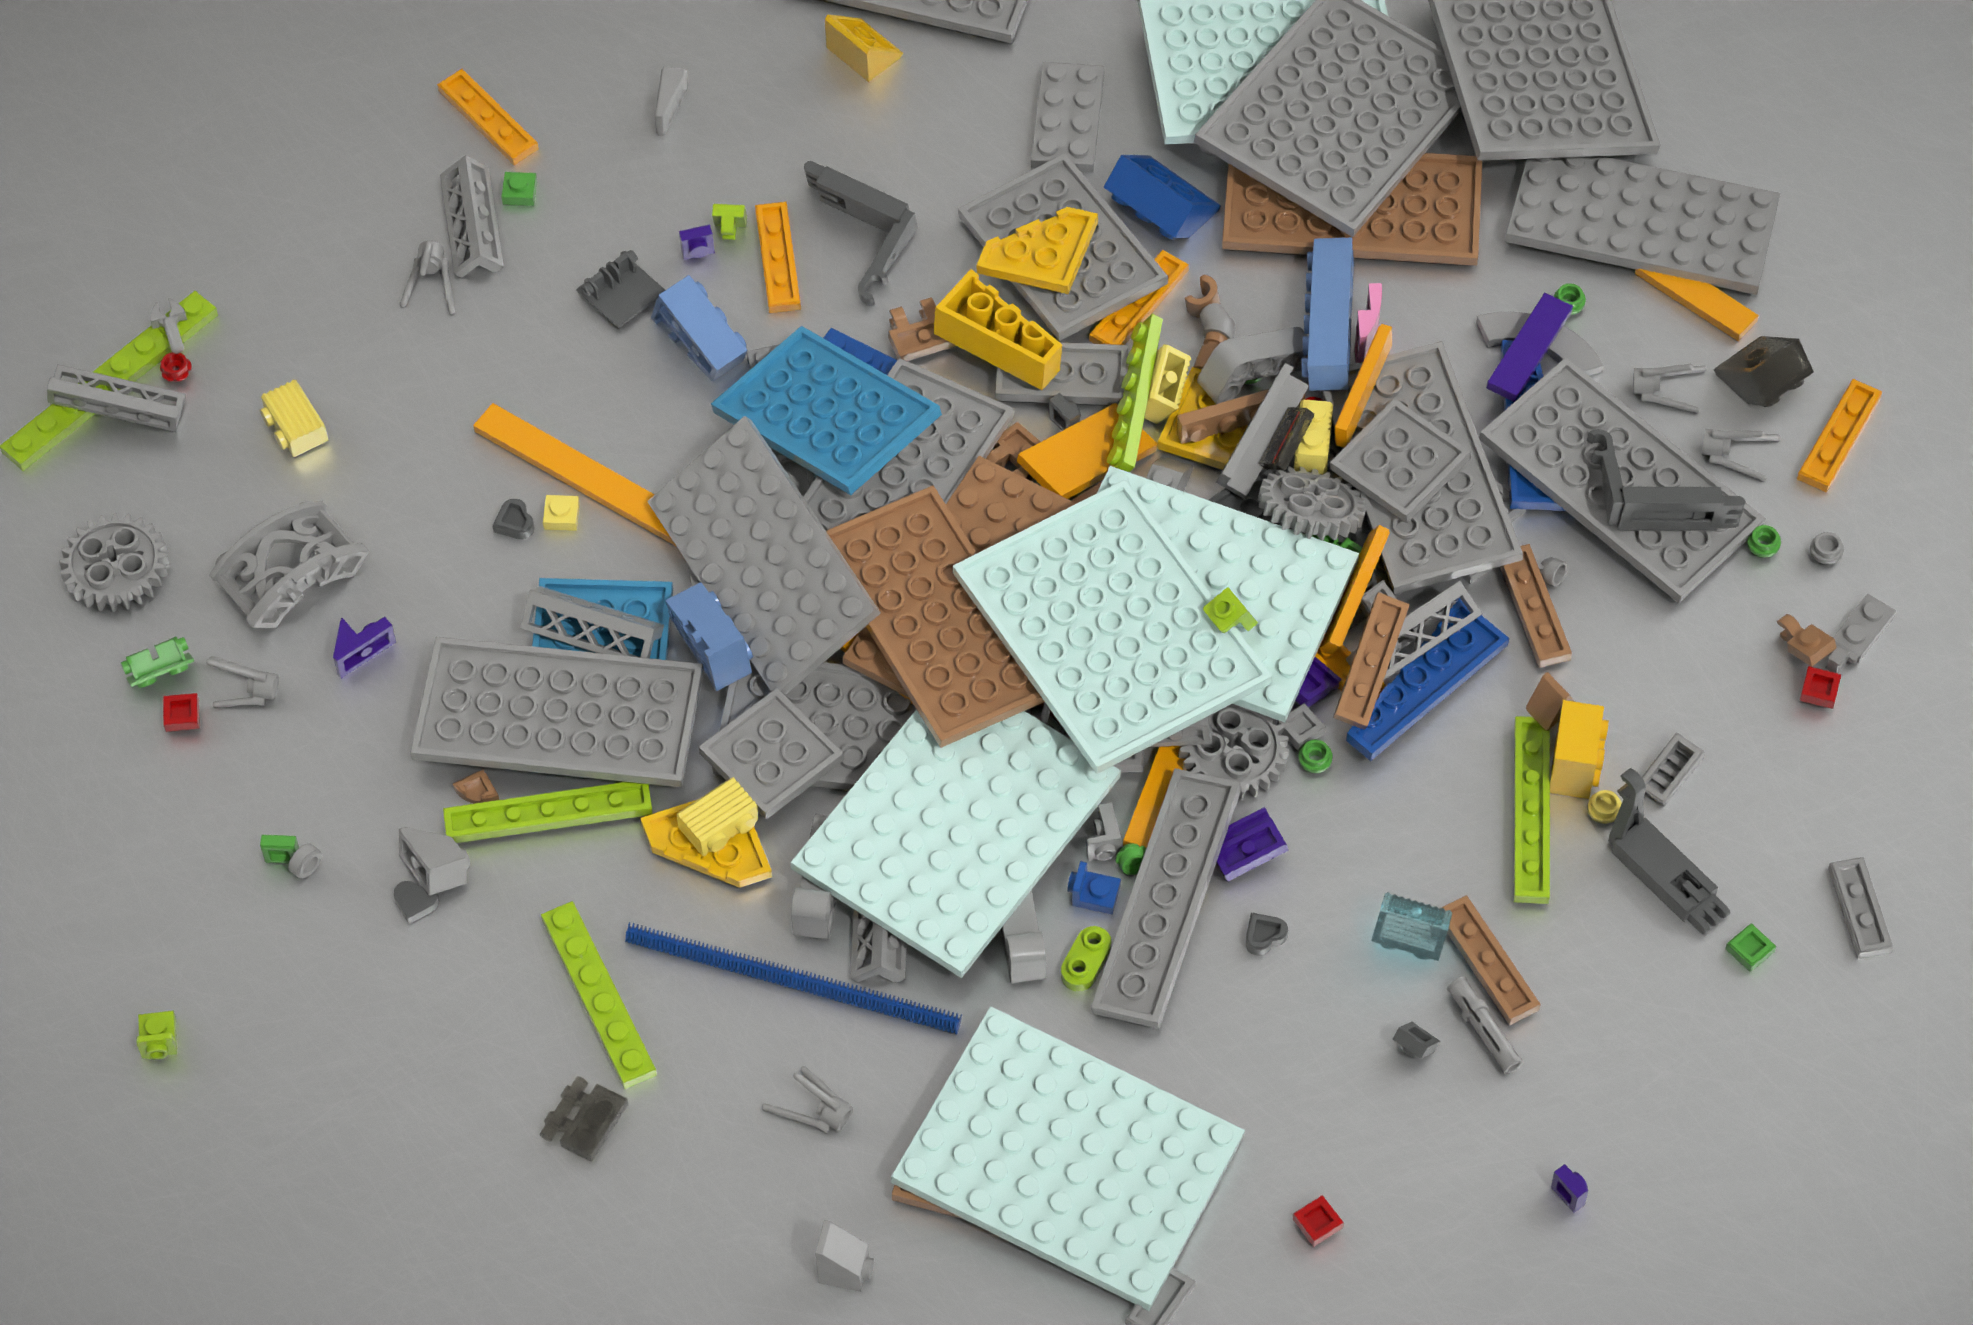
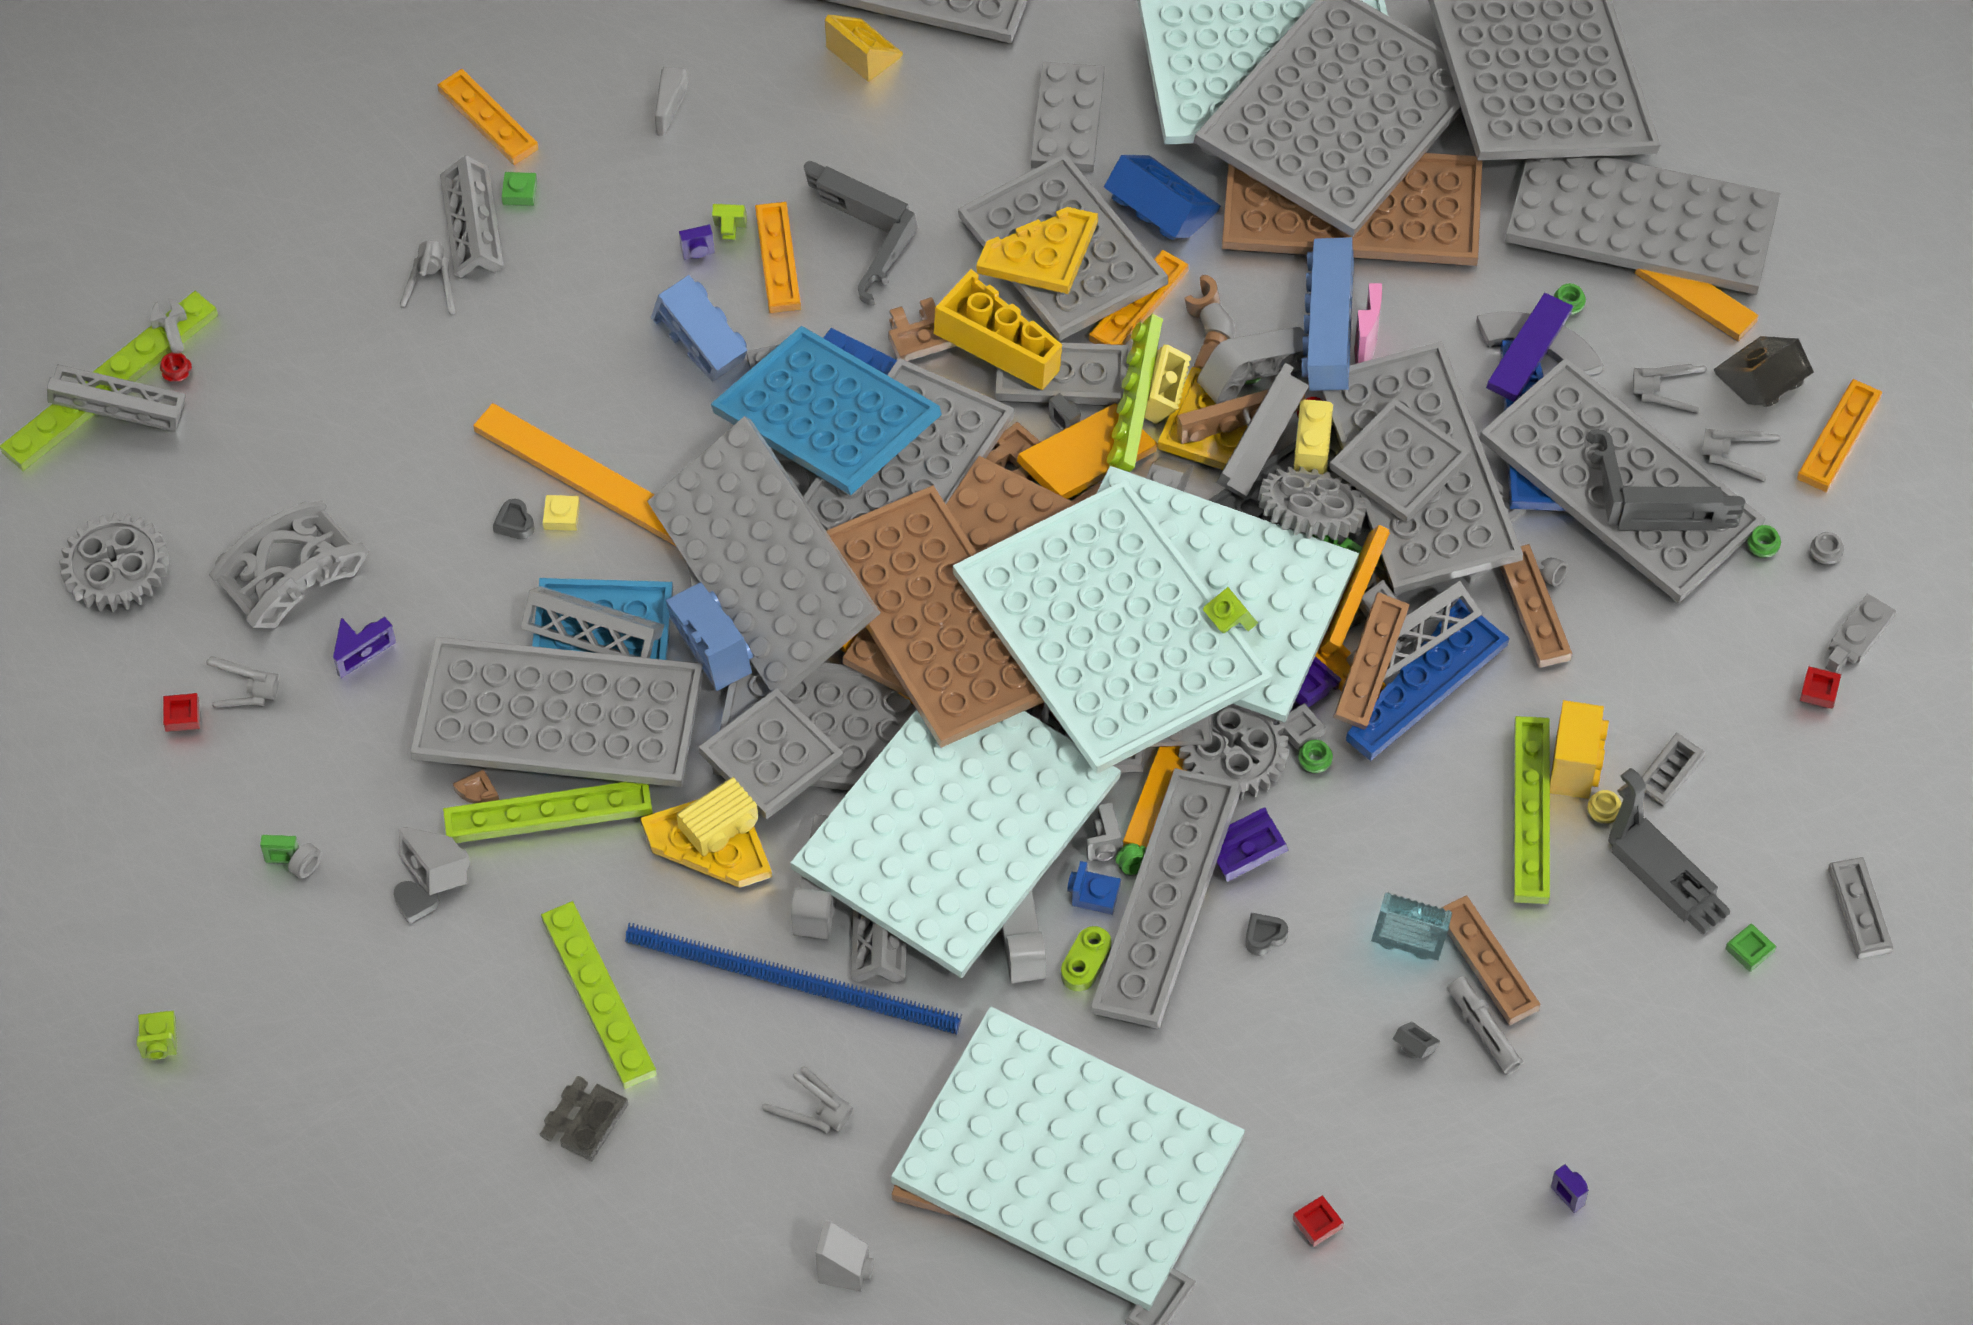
bright green hinge [120,636,194,688] -> none
light yellow brick [260,379,329,457] -> none
dark grey hinge [576,250,665,329] -> none
clear smoke tile [1259,407,1314,471] -> none
light orange tile [1335,324,1392,448] -> none
medium nougat slope [1526,672,1575,730] -> none
medium nougat plate [1777,614,1836,667] -> none

